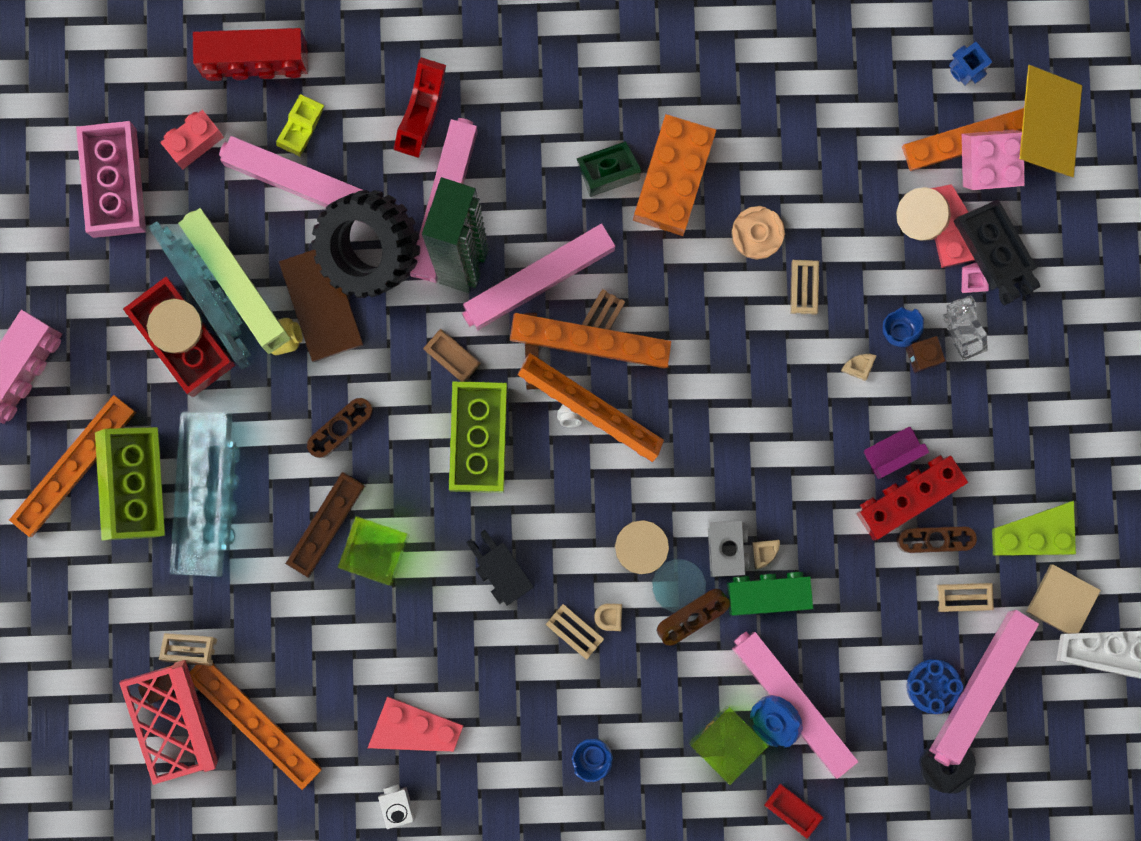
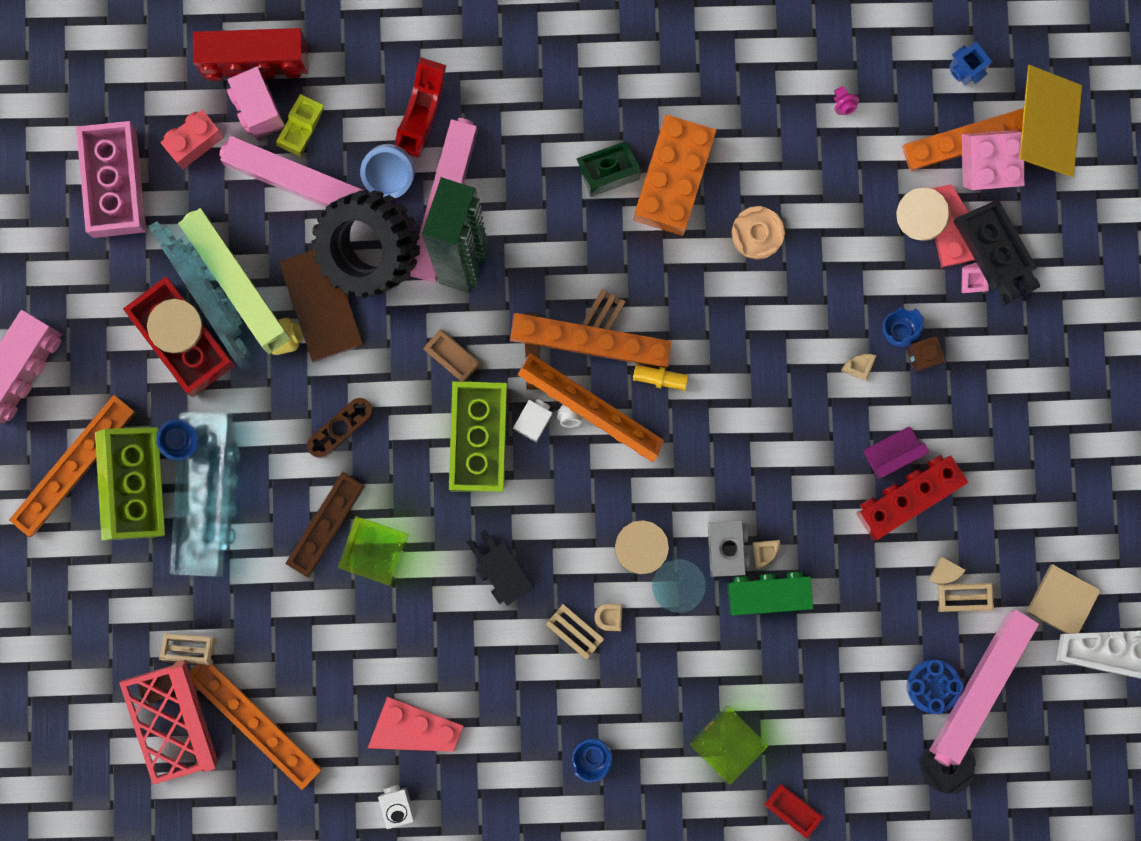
bright pink brick [462,223,615,331] -> none
reddish brown beam [656,589,730,646] -> none
bright pink brick [732,631,858,779] -> none
blue tile [750,695,803,748] -> none
tan tile [790,260,819,315] -> none
reddish brown beam [897,527,977,553] -> none
clear brick [943,295,988,361] -> none
lime wing [992,501,1076,556] -> none
none -> blue hair [156,419,199,461]
none -> bright pink brick [227,67,285,140]
none -> light blue piece [360,144,415,198]
none -> white brick [513,399,553,443]
none -> yellow pin [633,364,689,391]
none -> dark pink plate [834,86,859,115]
none -> tan tile [927,557,965,584]

